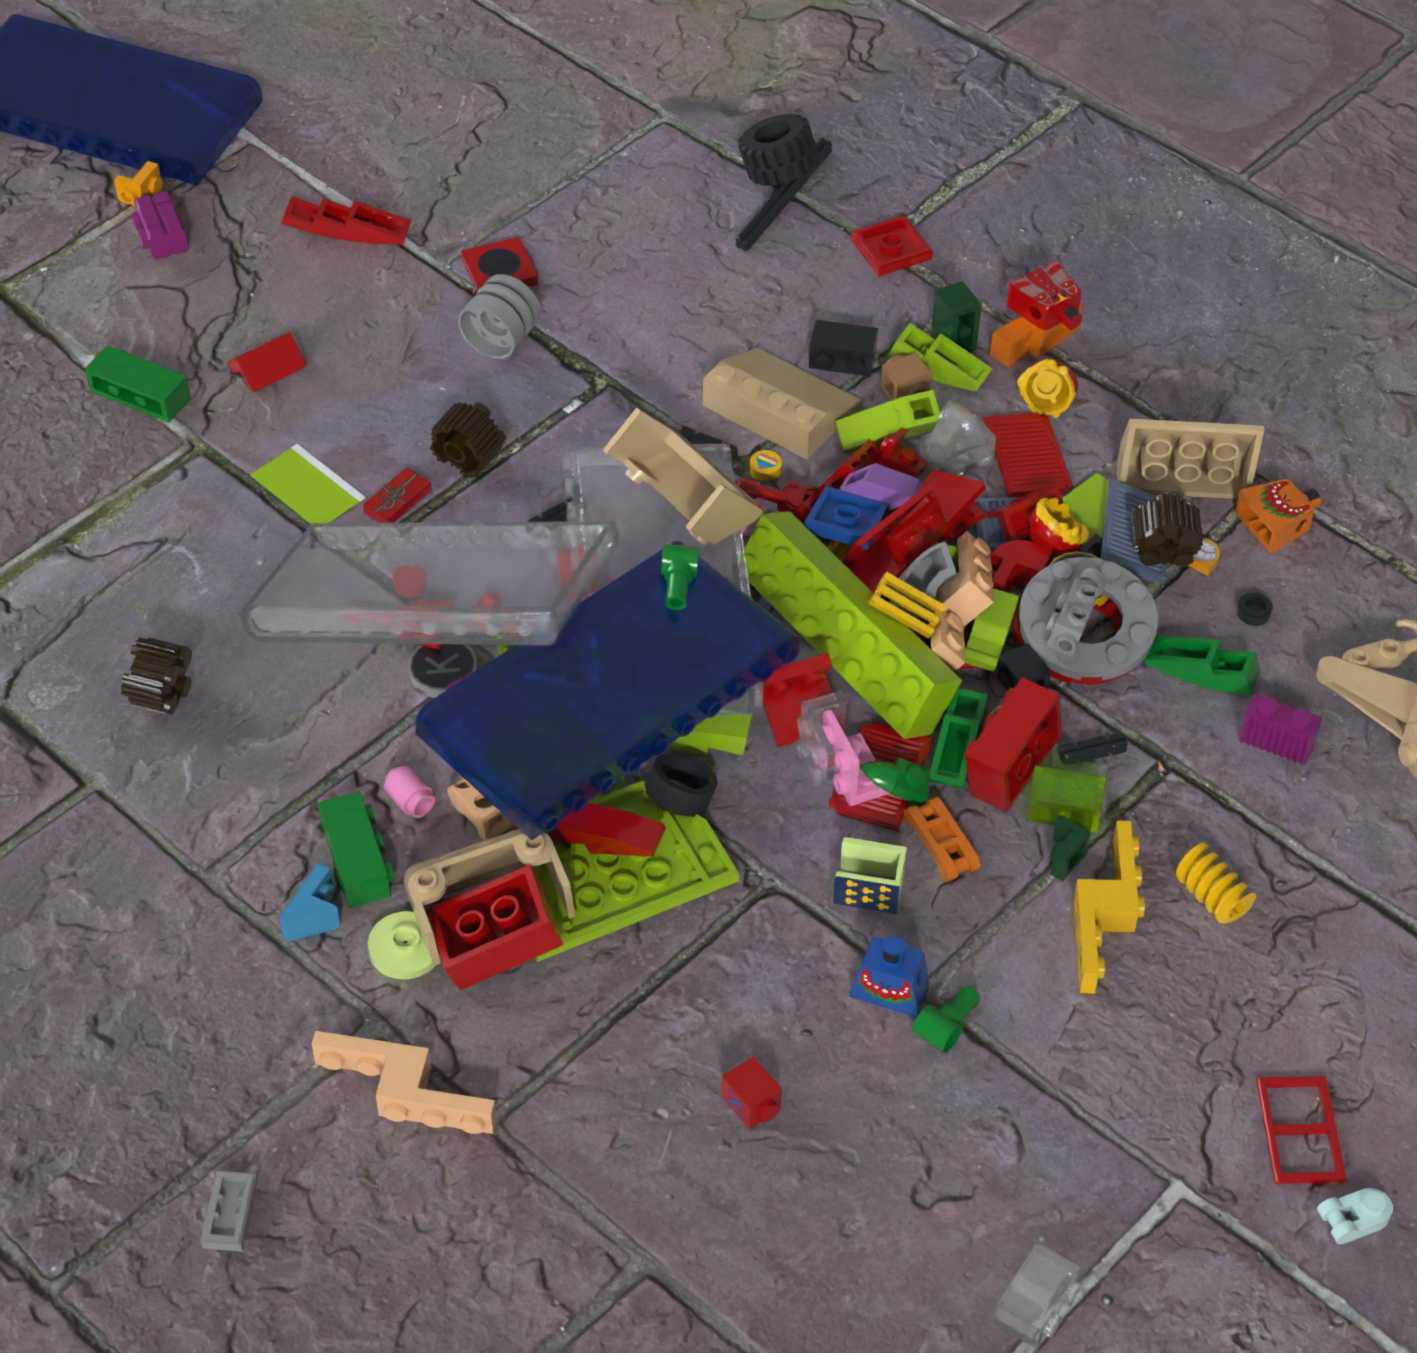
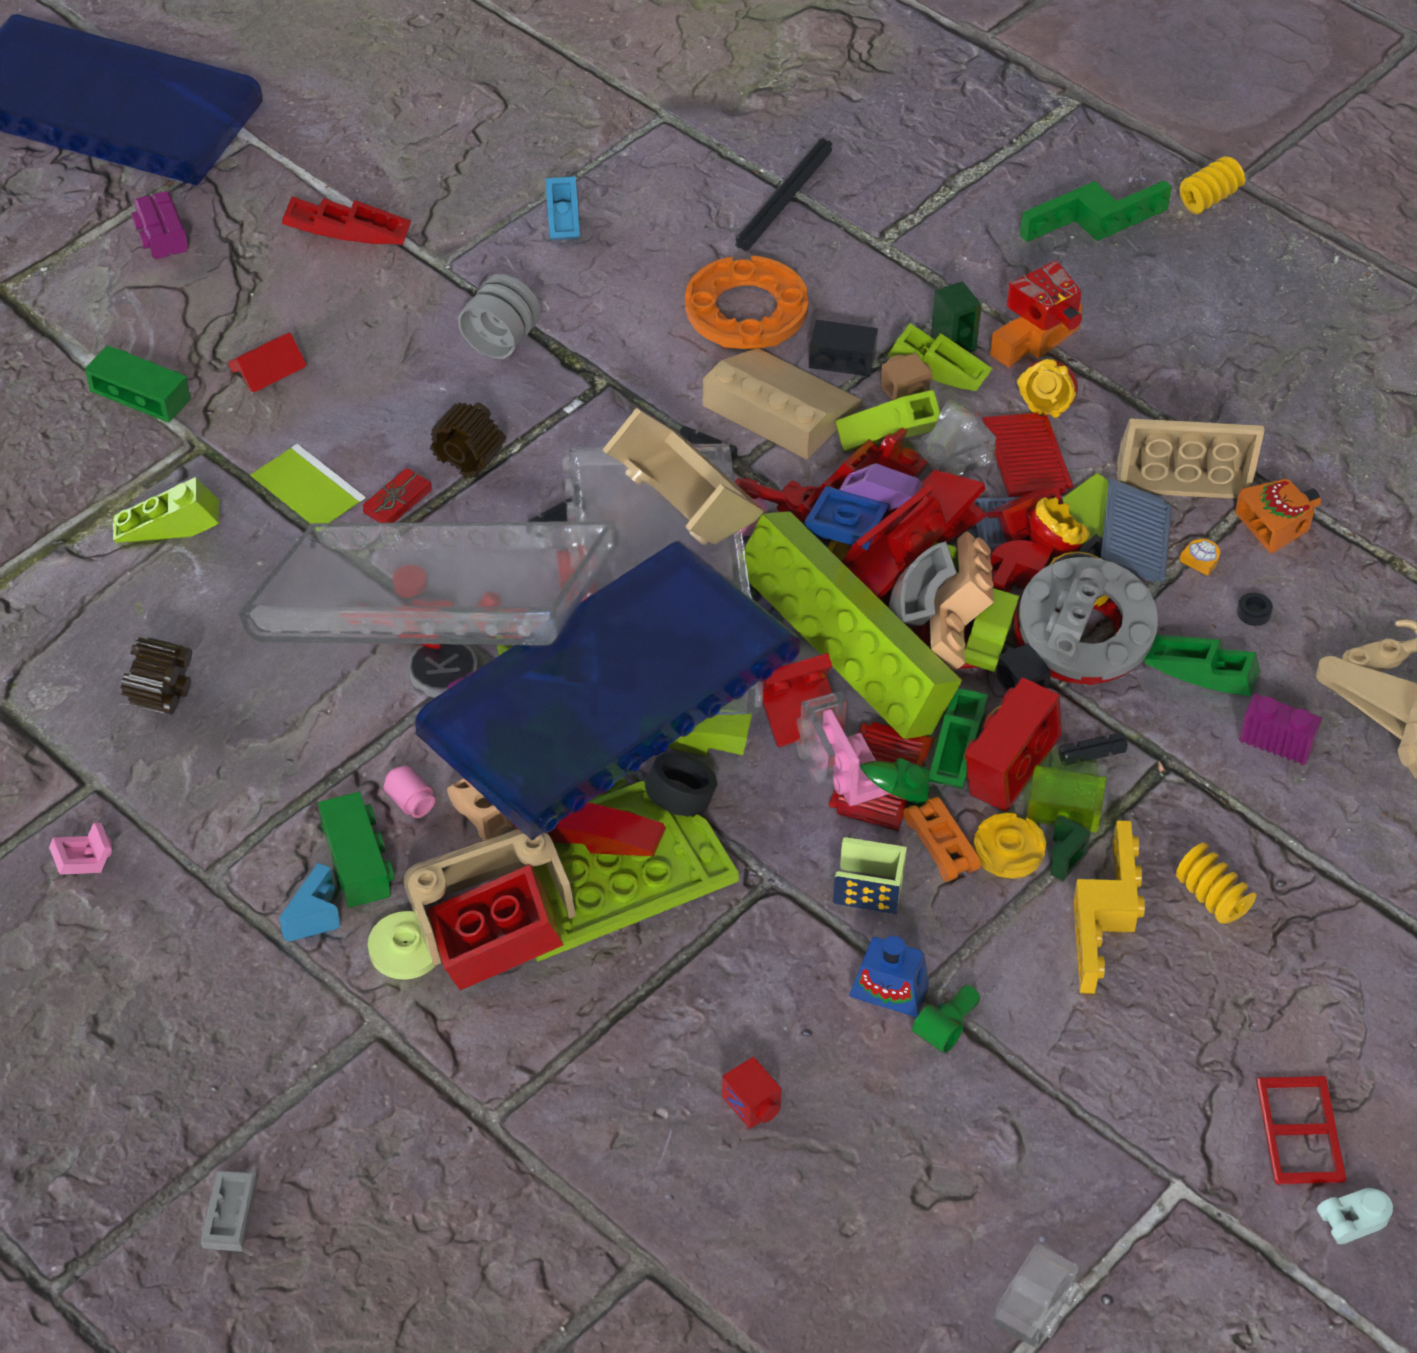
light orange bracket [114,161,163,206] -> none
light nougat bracket [311,1031,497,1134] -> none
red tile [461,237,538,292] -> none
green pin [661,544,699,610] -> none
black tyre [738,114,819,186] -> none
yellow tile [749,450,782,481] -> none
red tile [851,215,933,277] -> none
yellow tile [868,572,947,638] -> none
dark brown brick [1132,492,1203,567] -> none
none -> bright pink bracket [49,823,112,874]
none -> lime slope [113,477,219,543]
none -> dark azure slope [545,177,580,241]
none -> orange plate [685,256,809,349]
none -> yellow tile [973,813,1047,879]
none -> green bracket [1020,180,1172,242]
none -> yellow piece [1180,156,1245,215]

